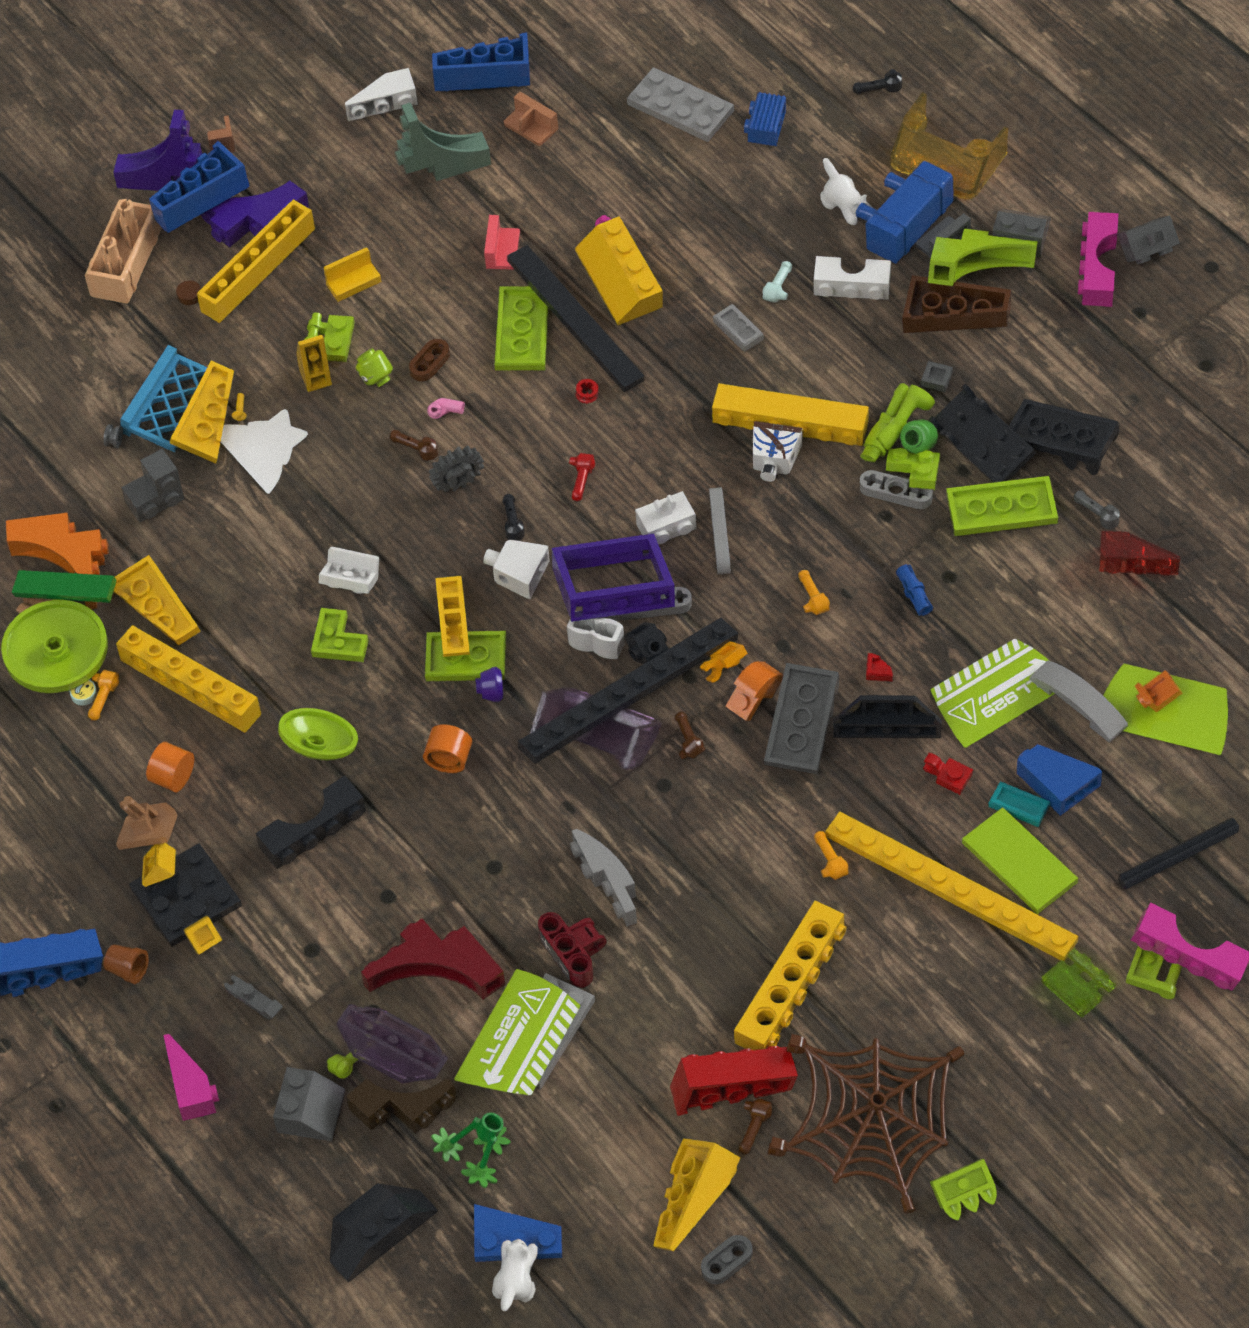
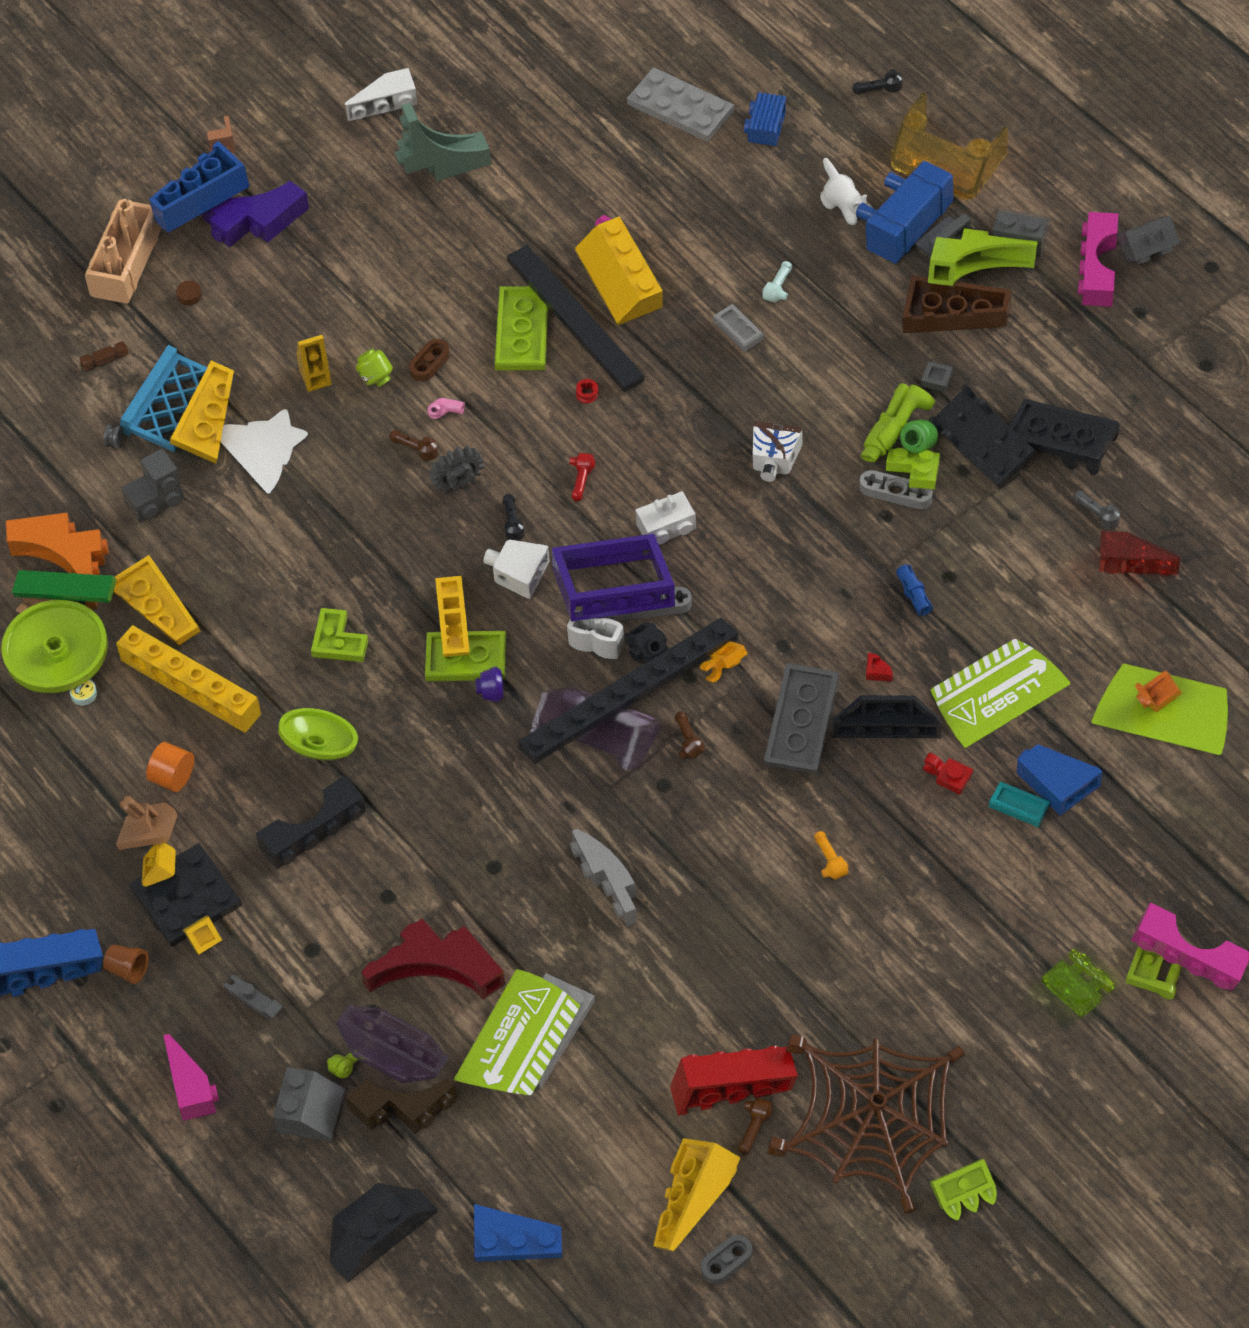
light orange piece [88,670,119,721] -> none
dark purple arch [113,110,203,191] -> none
yellow brick [197,200,315,323] -> none
yellow piece [232,393,247,421] -> none
lime plate [304,312,355,362] -> none
white bracket [319,547,379,594] -> none
yellow panel [324,247,382,302] -> none
orange piece [423,725,472,773] -> none
plant [431,1112,510,1188] -> none
blue wedge [432,32,530,91] -> none
coral panel [484,215,520,270] -> none
white animal [492,1239,538,1311] -> none
nougat panel [504,92,558,146] -> none
dark red beam [538,912,607,988] -> none
light grey beam [709,487,731,575] -> none
yellow brick [712,383,869,446] -> none
orange brick [725,661,783,721] -> none
yellow brick [734,900,847,1050] -> none
light orange piece [798,570,830,615] -> none
white arch [814,256,891,300] -> none
yellow plate [825,811,1078,962] -> none
lime plate [946,476,1058,536] -> none
lime tile [962,807,1078,915] -> none
light grey slope [1030,661,1128,743] -> none
black axle [1118,818,1240,889] -> none
none -> reddish brown axle [79,341,128,371]

